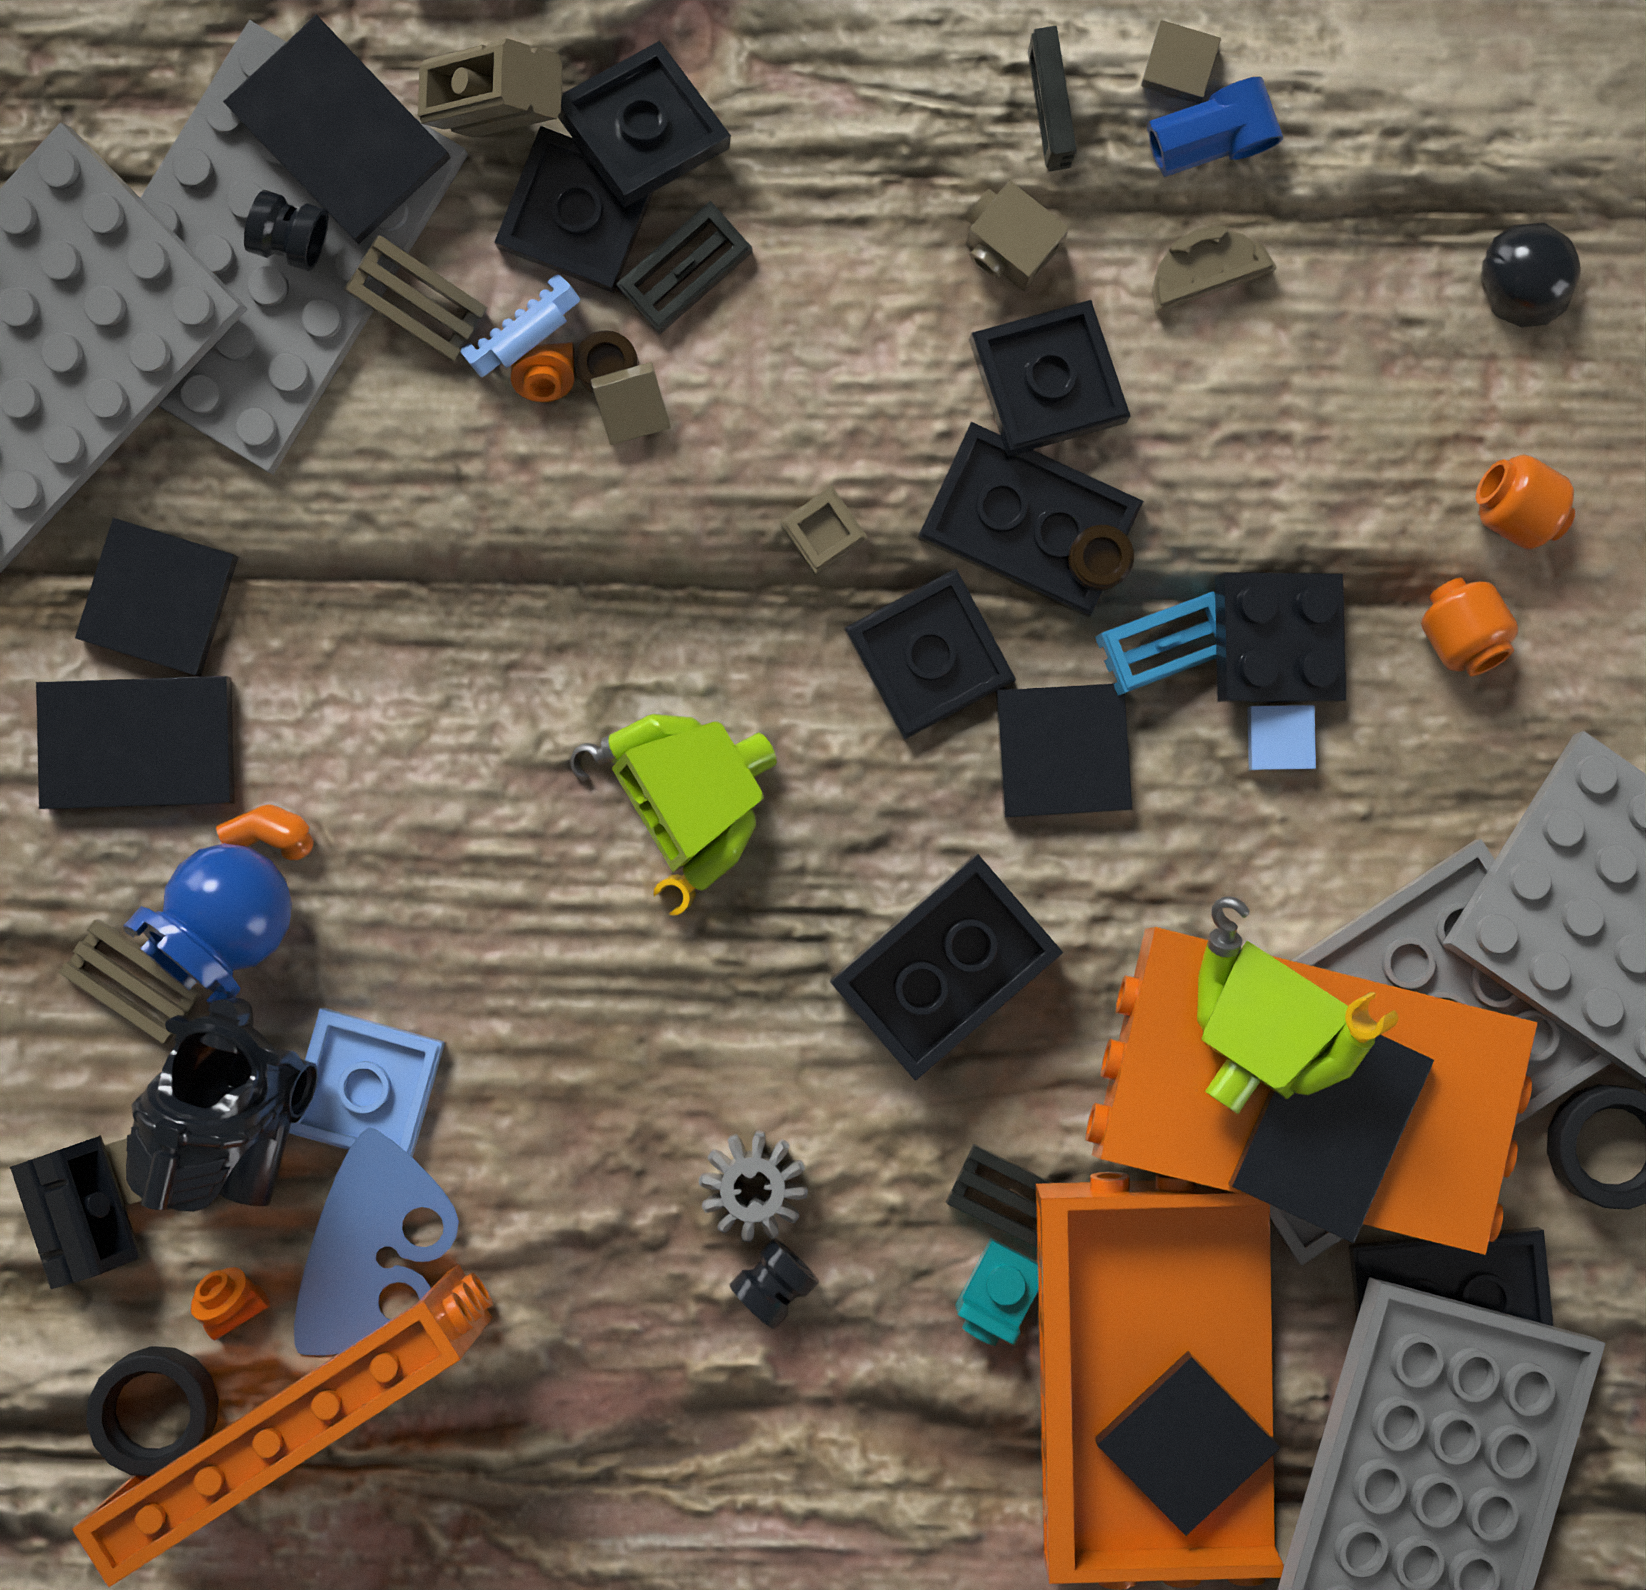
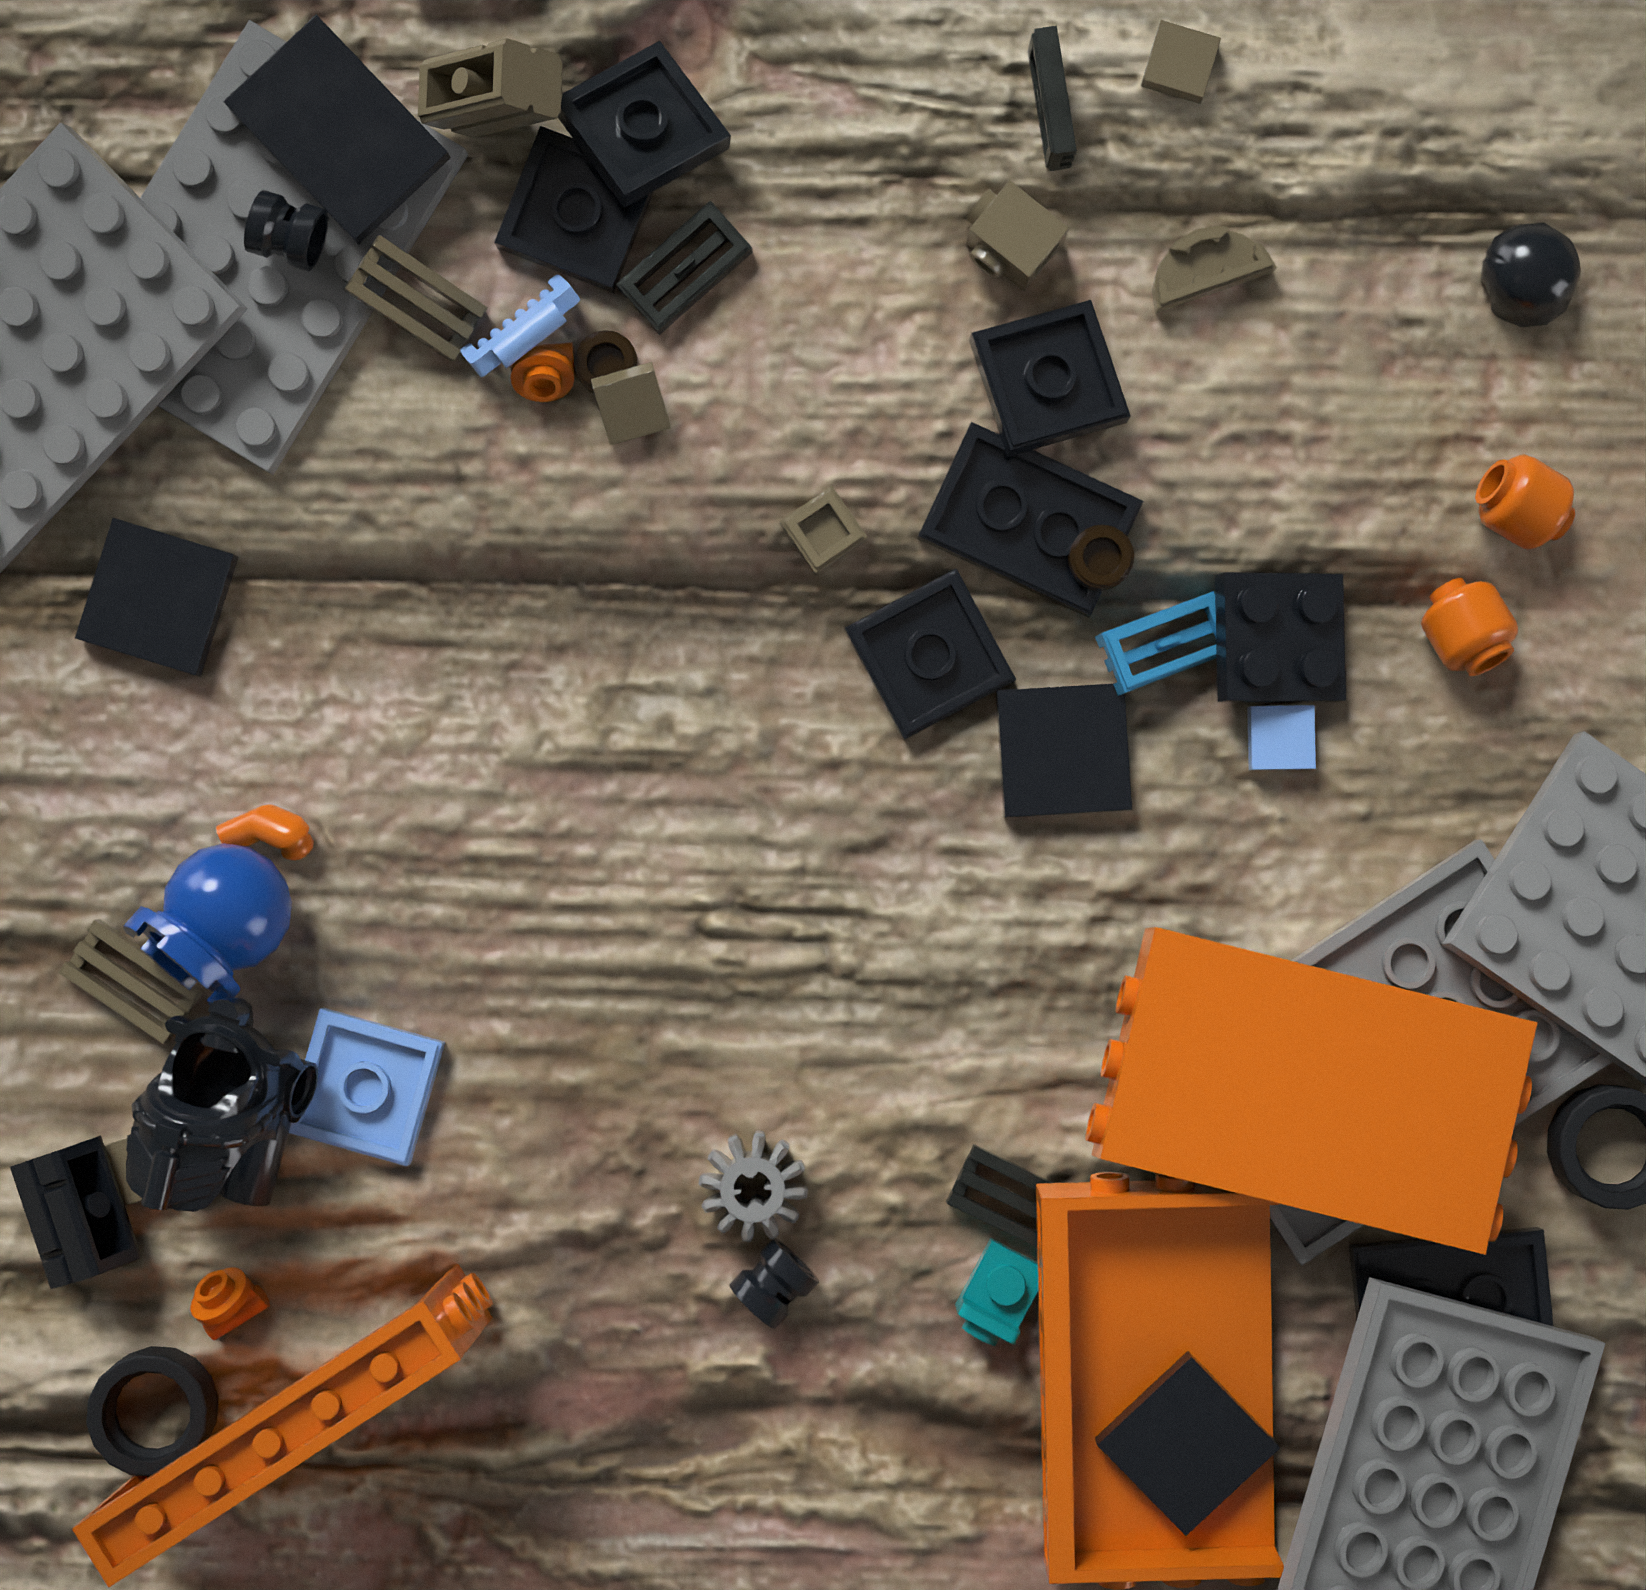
black tile [36,676,235,810] -> none
medium blue piece [294,1128,459,1356] -> none
lime torso [570,714,777,916] -> none
black brick [830,854,1064,1081] -> none
blue piece [1147,77,1283,177] -> none
lime torso [1197,896,1399,1114] -> none
black tile [1228,1035,1434,1243] -> none

